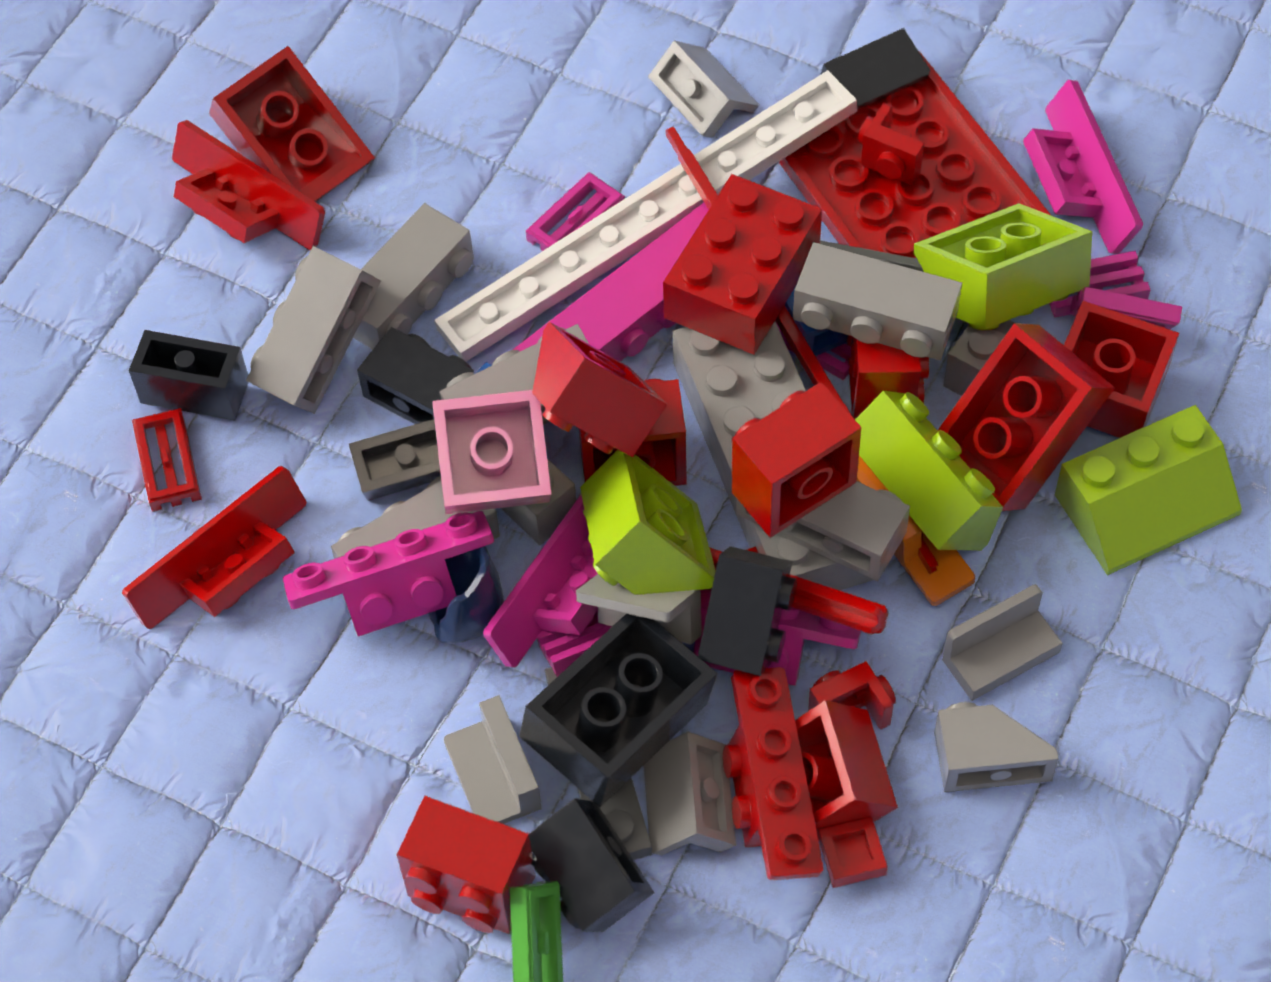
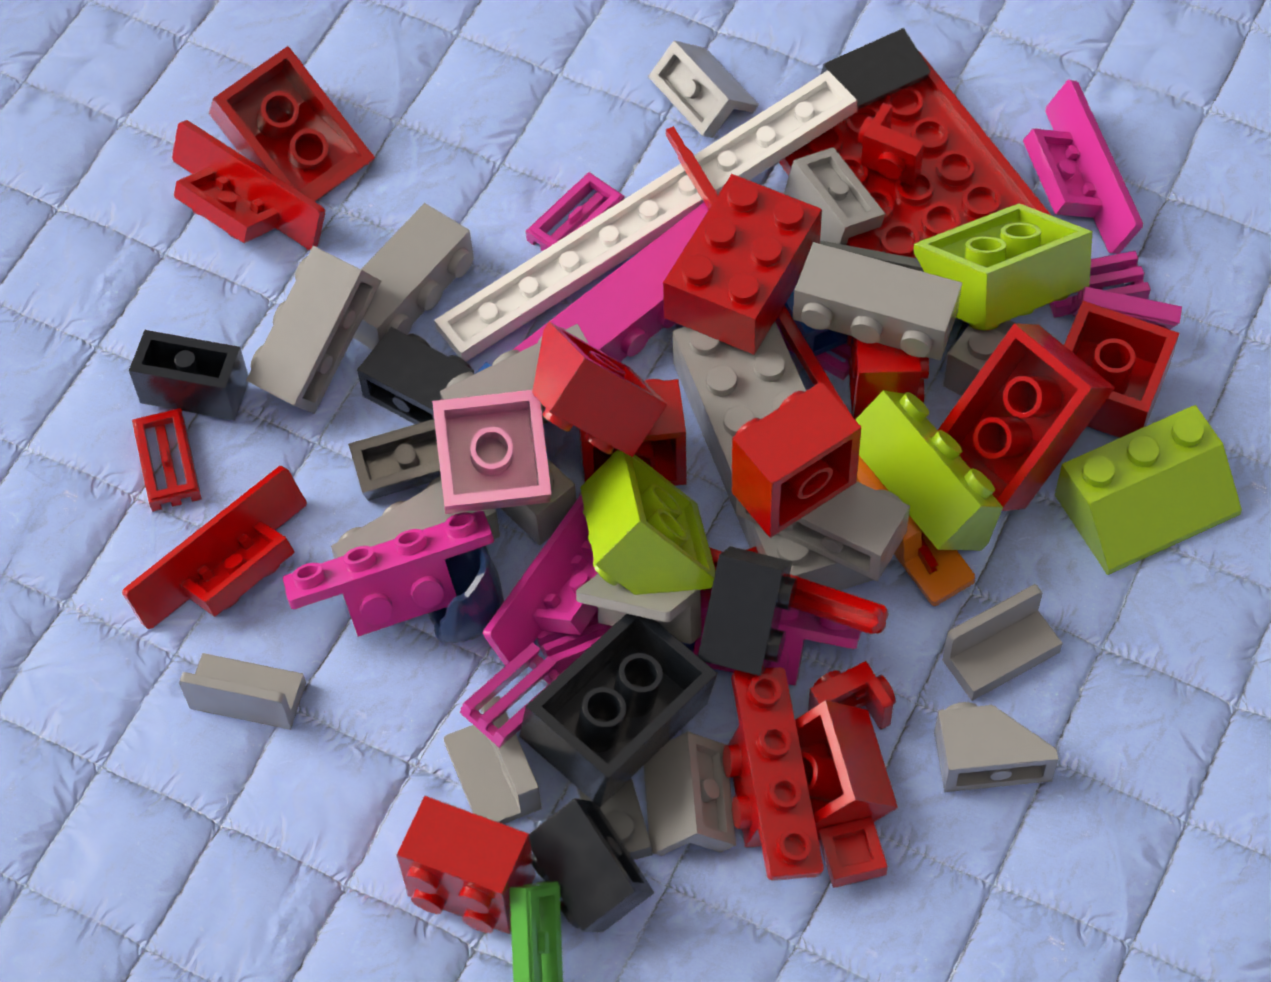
none -> light grey panel [179,653,306,730]
none -> dark pink tile [459,642,560,748]
none -> light grey panel [784,147,885,245]

